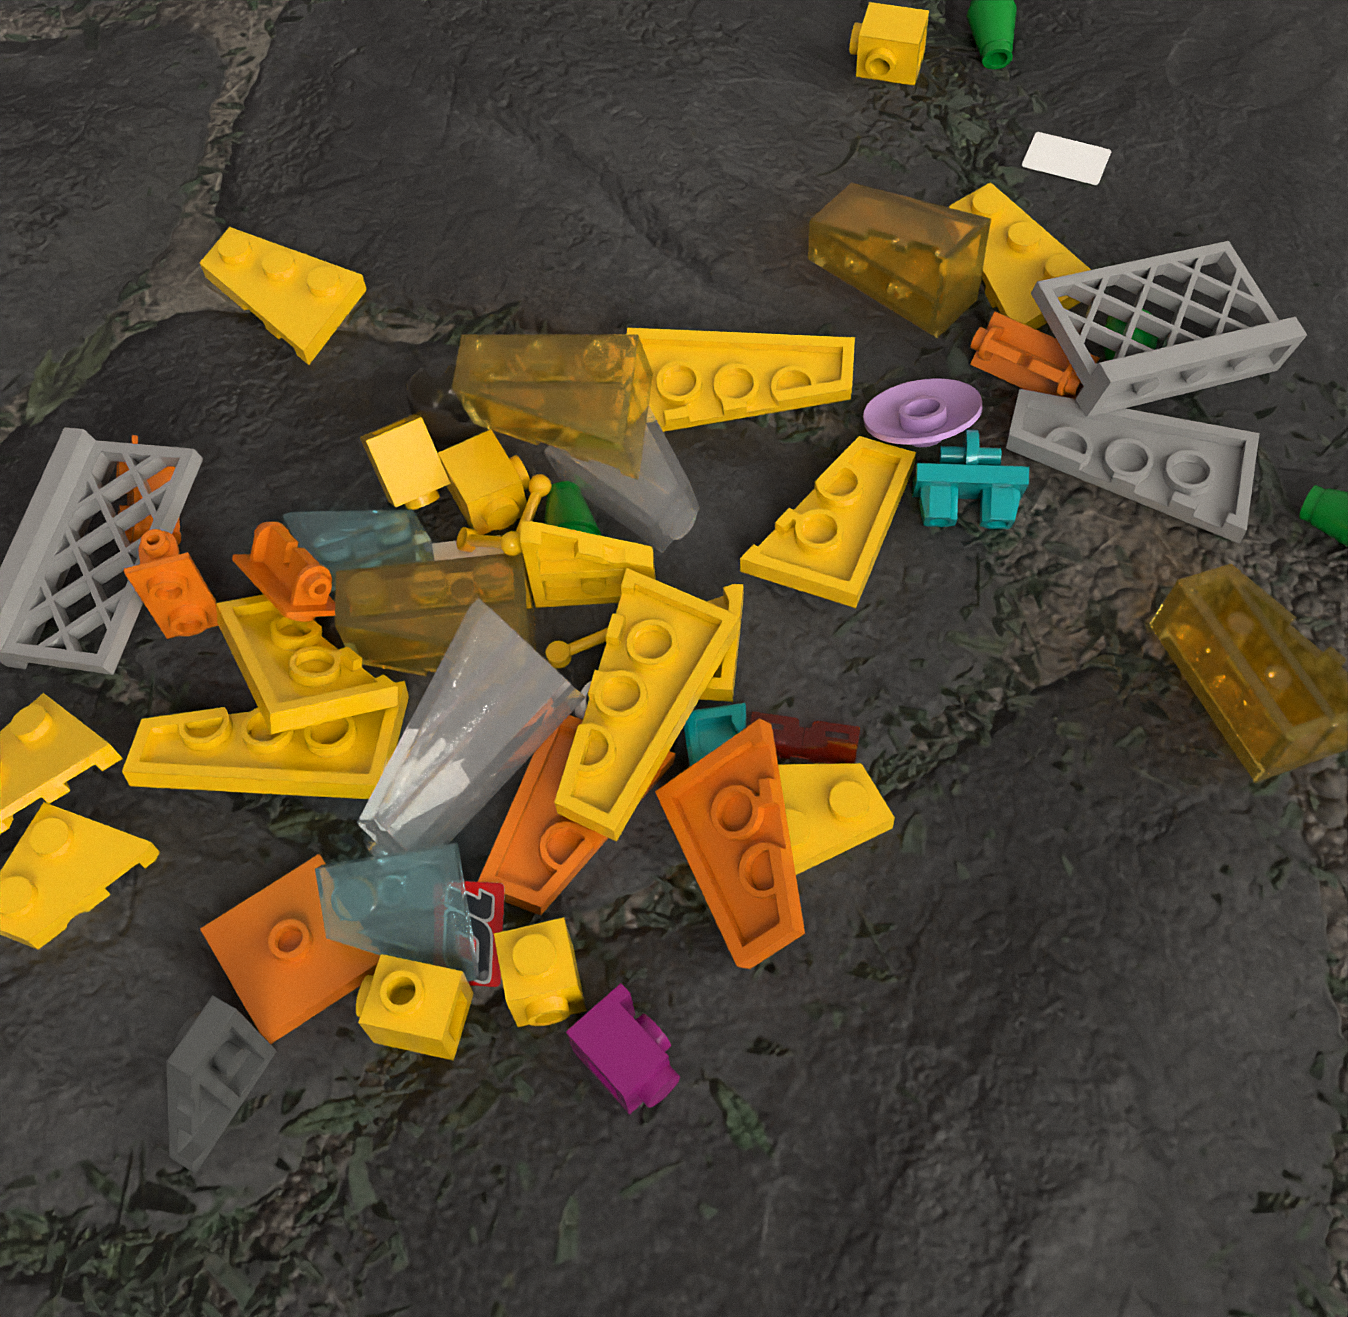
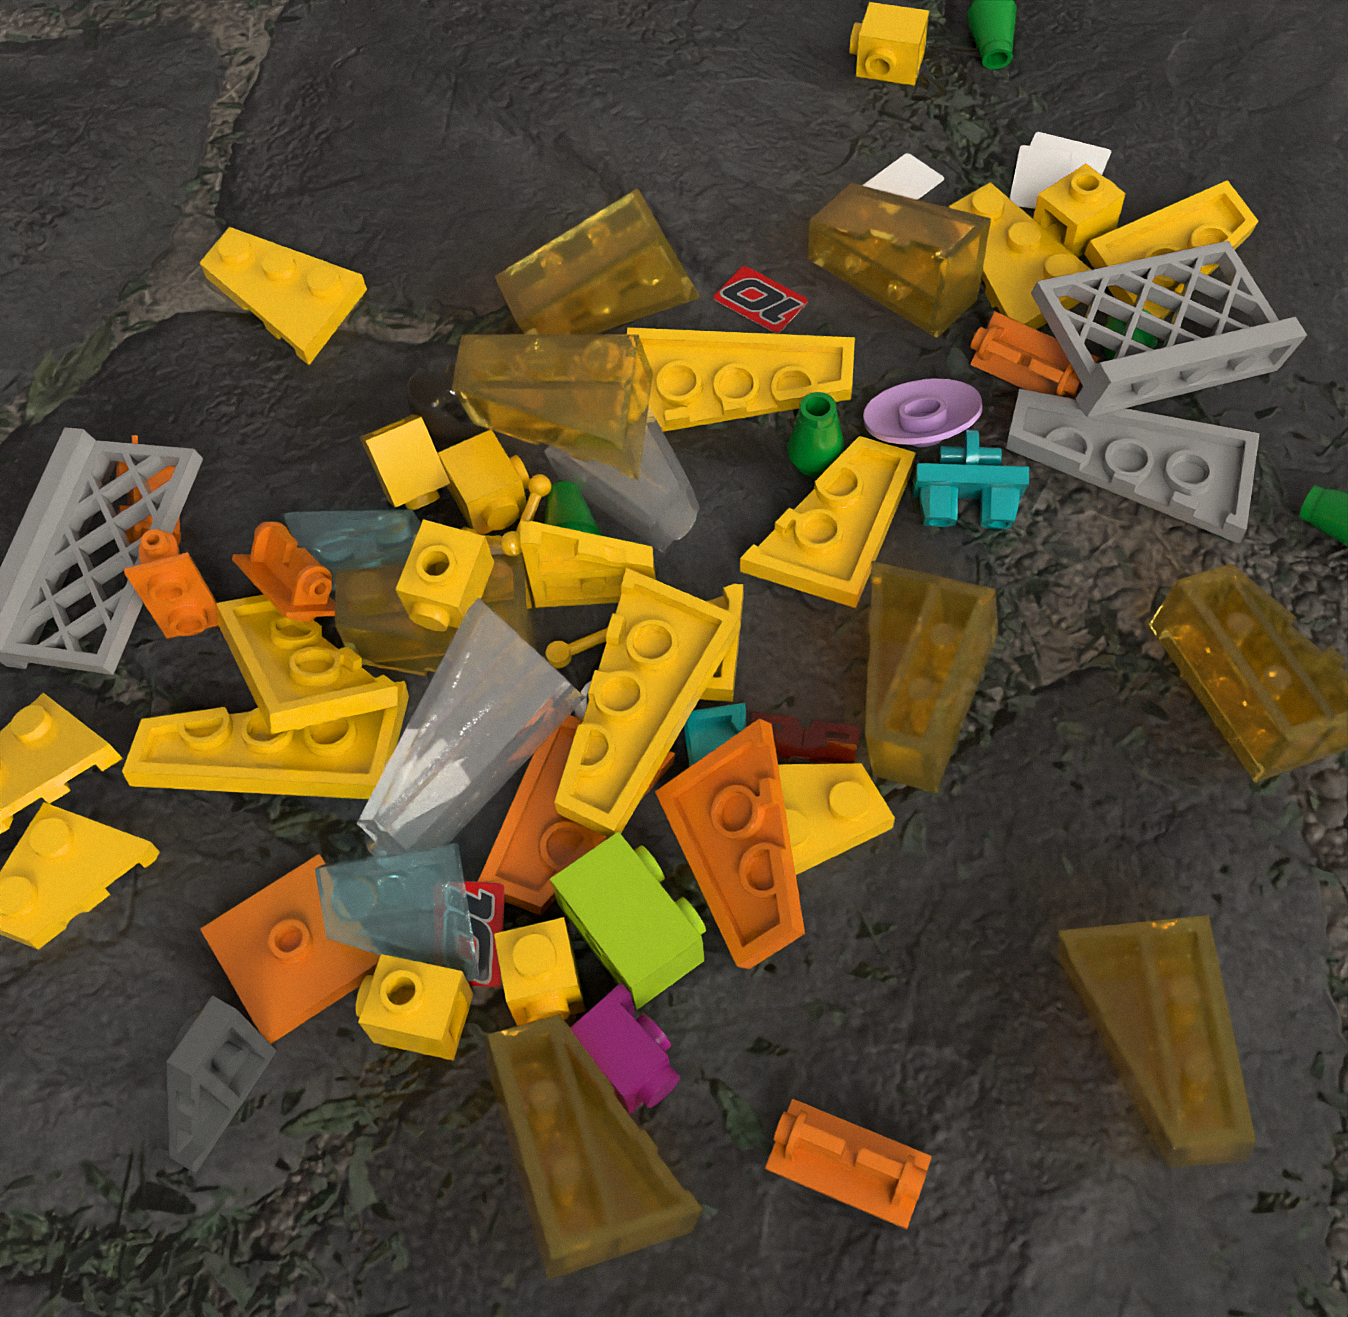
none -> yellow brick [395,519,495,632]
none -> clear yellow wedge [487,1014,703,1280]
none -> clear yellow wedge [495,188,701,352]
none -> lime brick [550,831,706,1010]
none -> sticker [713,266,808,333]
none -> orange hinge [765,1099,932,1230]
none -> green cone [787,392,845,477]
none -> white sticker [855,153,944,218]
none -> clear yellow wedge [865,561,998,793]
none -> white sticker [1010,145,1072,209]
none -> yellow brick [1033,163,1126,258]
none -> clear yellow wedge [1058,915,1256,1167]
none -> yellow wing [1084,180,1258,320]

